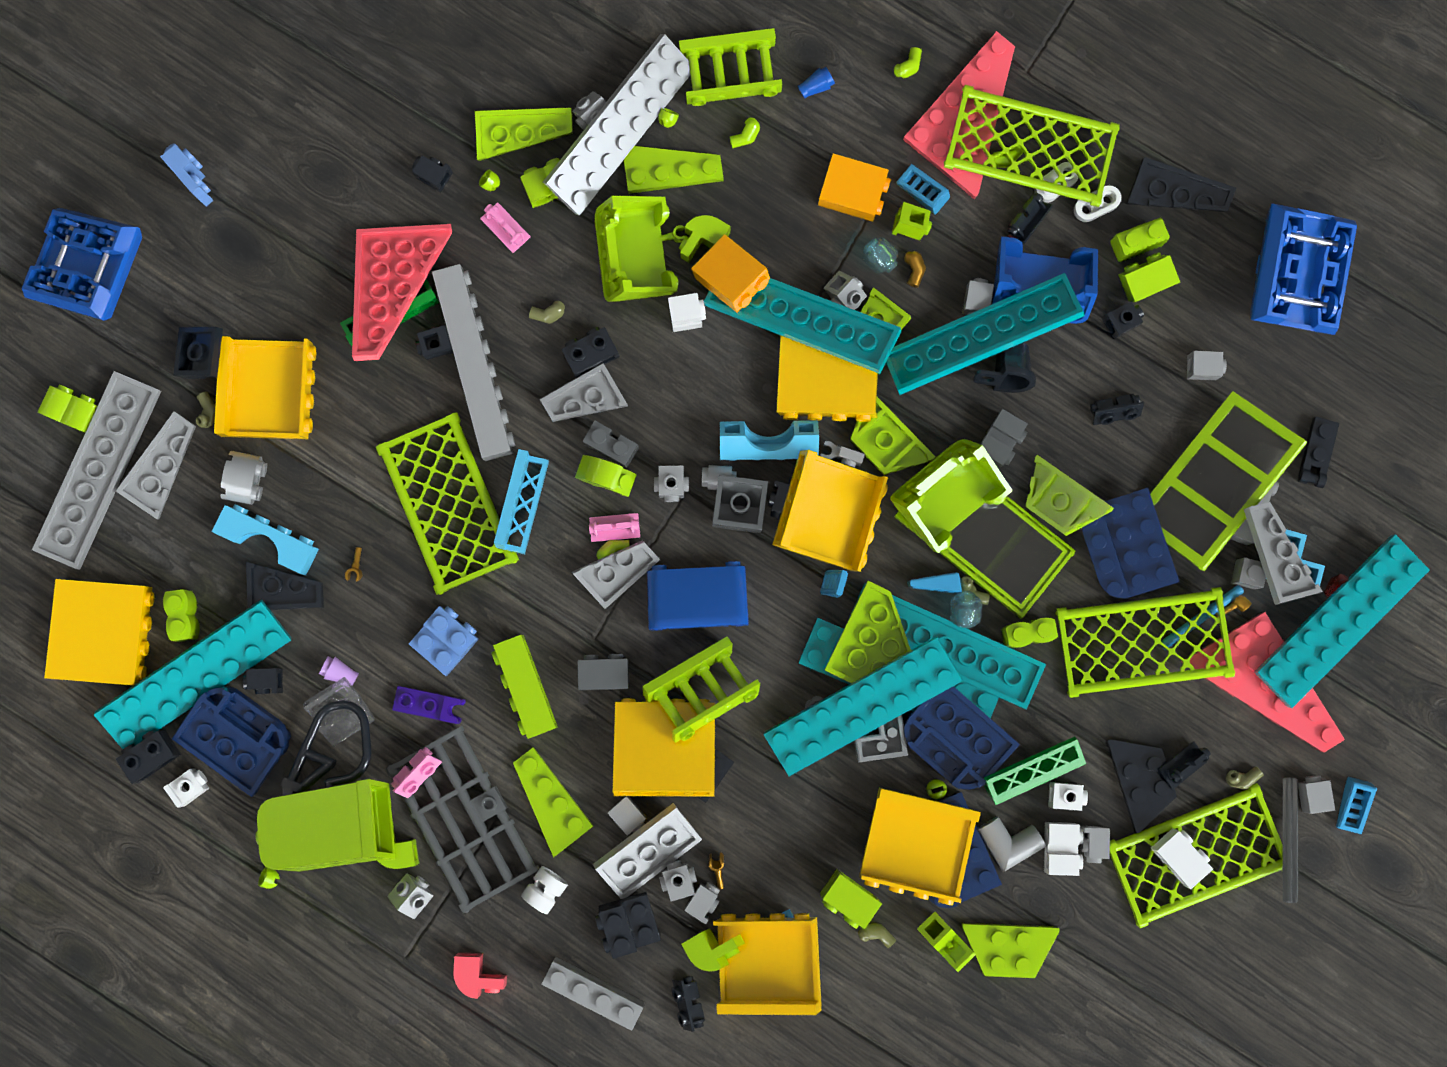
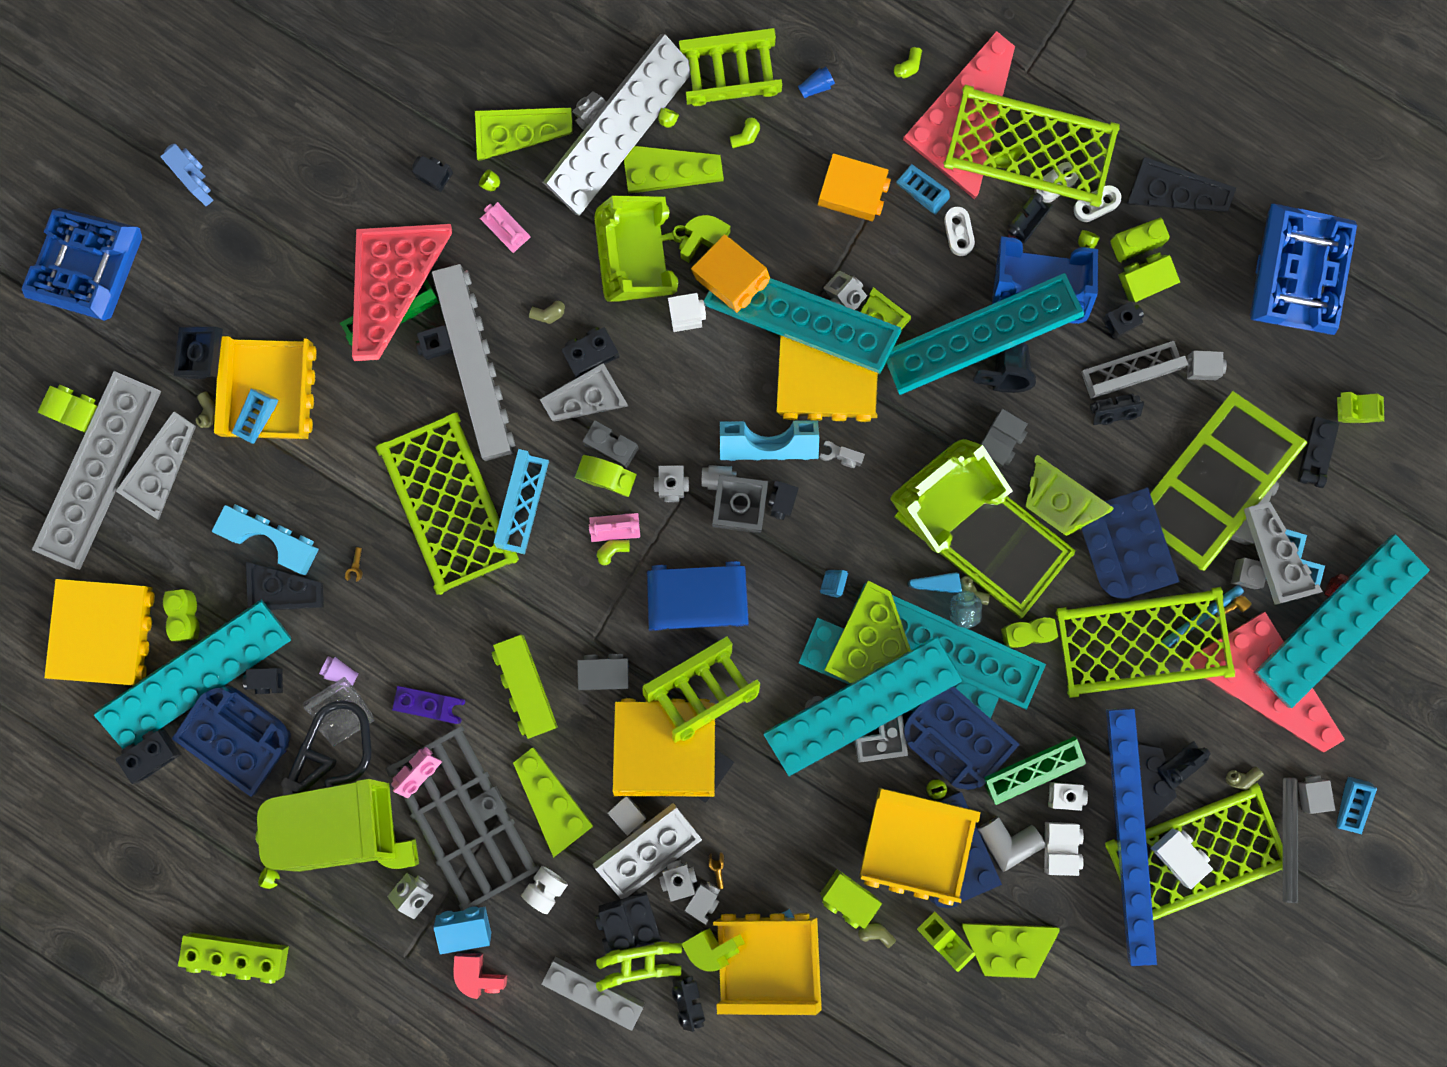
white brick [163,768,209,808] -> none
light grey brick [221,451,267,505] -> none
medium blue plate [409,606,479,676] -> none
lime brick [520,158,560,208] -> none
light grey wing [572,540,660,609] -> none
yellow panel [772,450,888,572] -> none
lime wing [850,397,935,475] -> none
clear light blue head [862,237,898,274] -> none
lime brick [892,202,932,240] -> none
pearl gold arm [904,251,926,288] -> none
light grey brick [962,278,994,315] -> none
light grey brick [1080,826,1110,863] -> none
none -> lime brick [178,932,289,983]
none -> dark azure slope [232,389,279,444]
none -> brick [434,907,491,954]
none -> lime piece [596,942,682,992]
none -> white plate [944,207,975,256]
none -> lime hinge [1078,230,1100,248]
none -> light grey fence [1081,341,1188,399]
none -> blue brick [1106,708,1157,966]
none -> lime brick [1337,392,1384,423]

